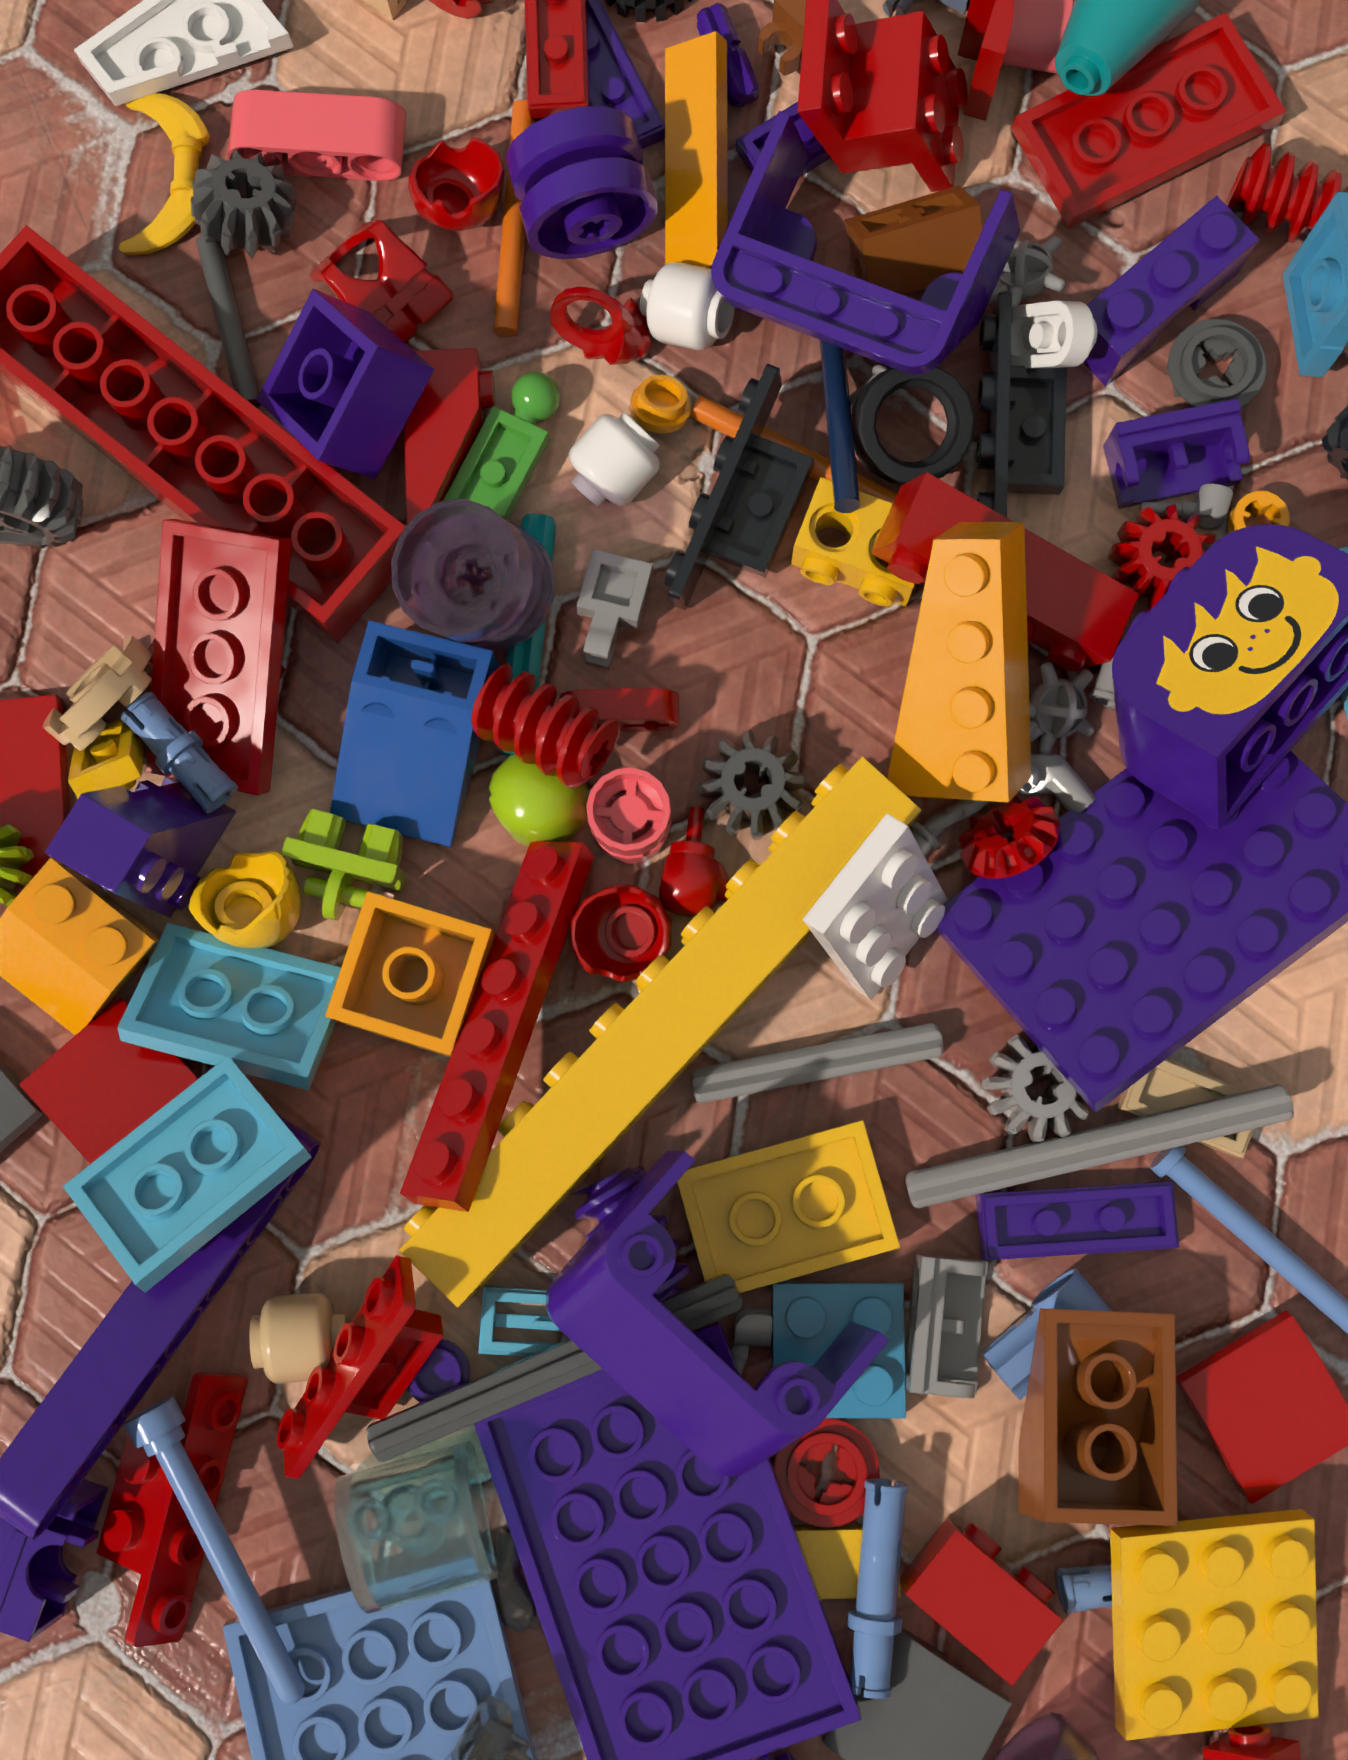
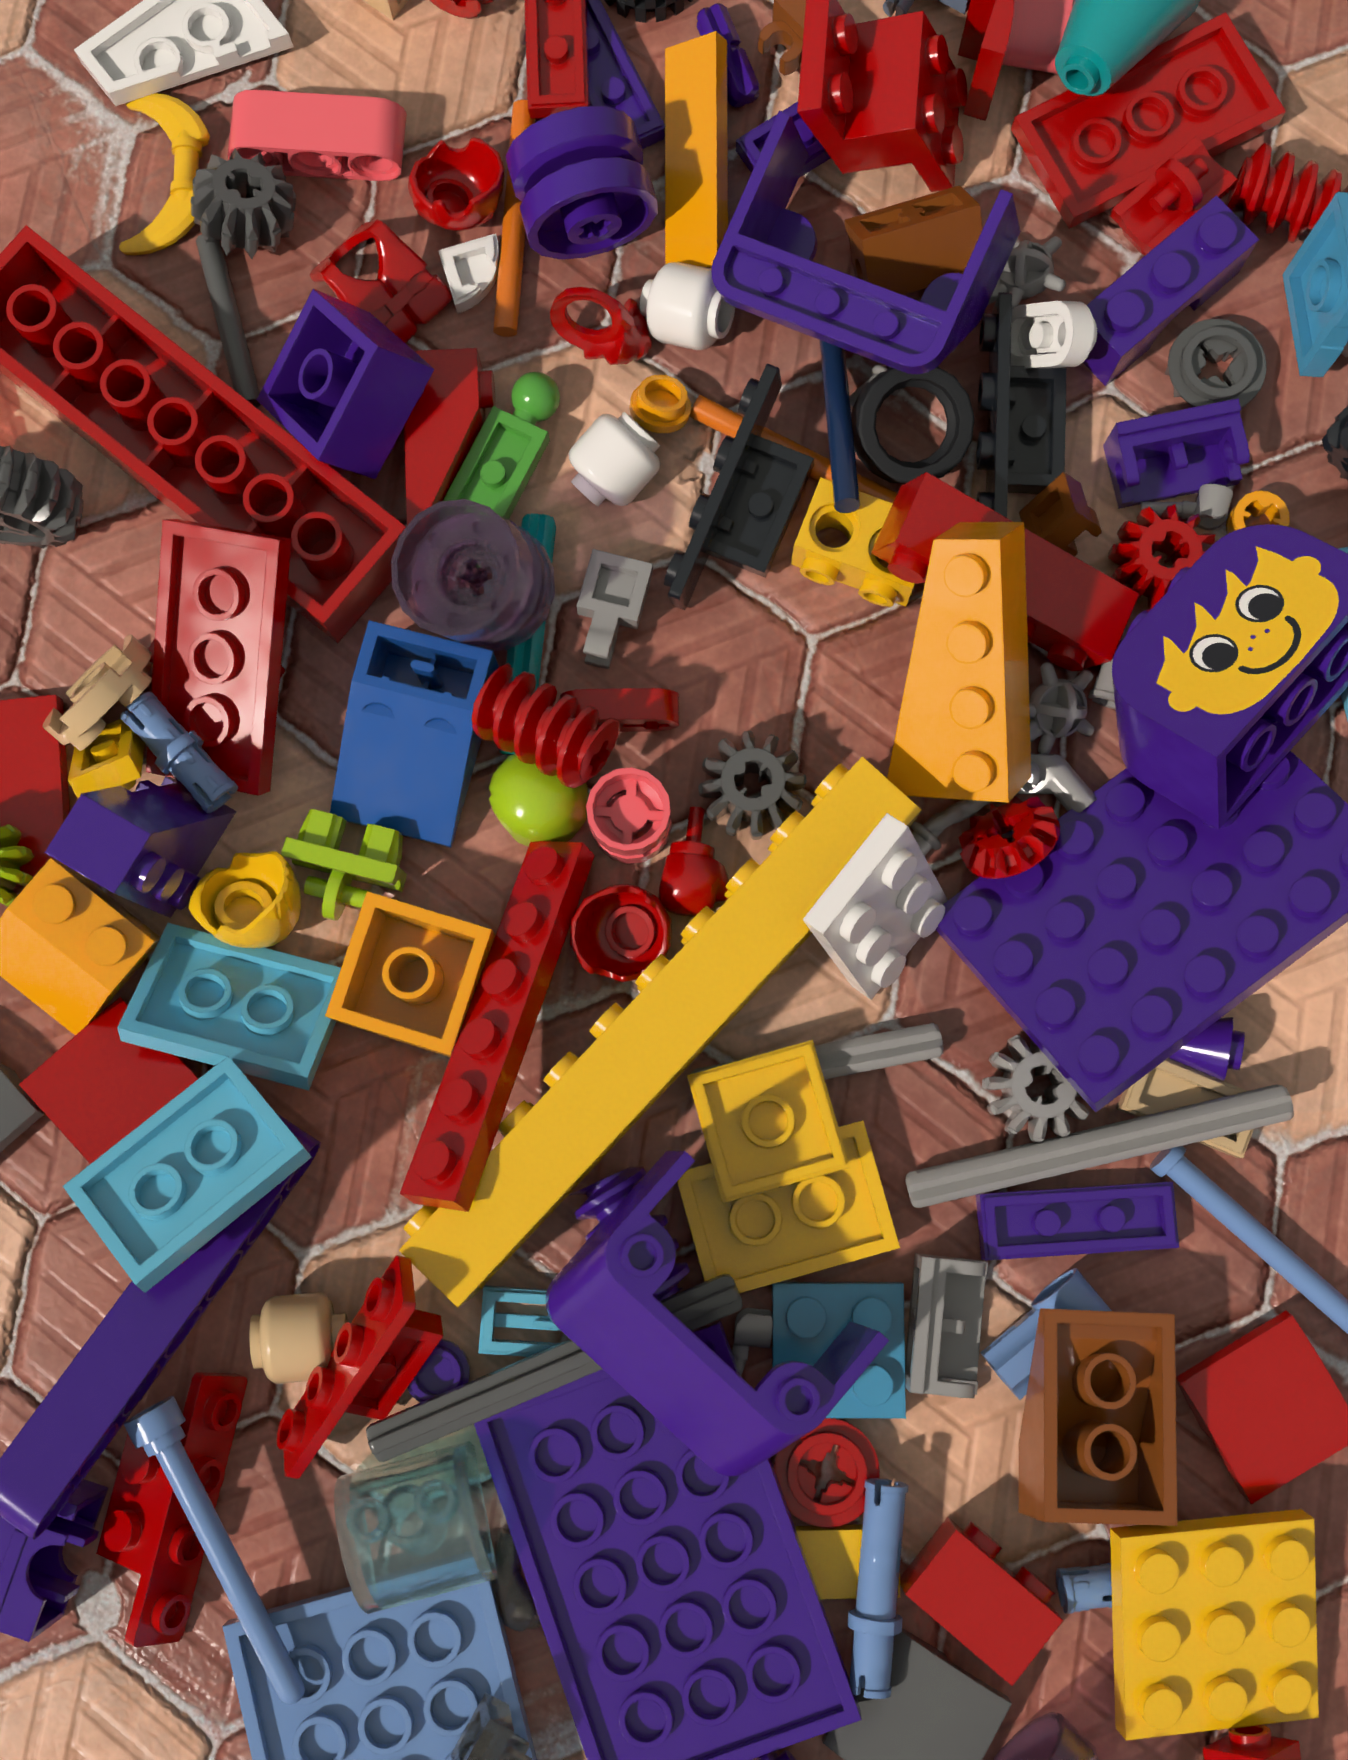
none -> white tile [438,233,500,314]
none -> yellow tile [687,1040,850,1204]
none -> dark orange tile [1019,472,1102,557]
none -> red hips [1110,136,1238,255]
none -> dark purple cone [1169,1017,1245,1081]

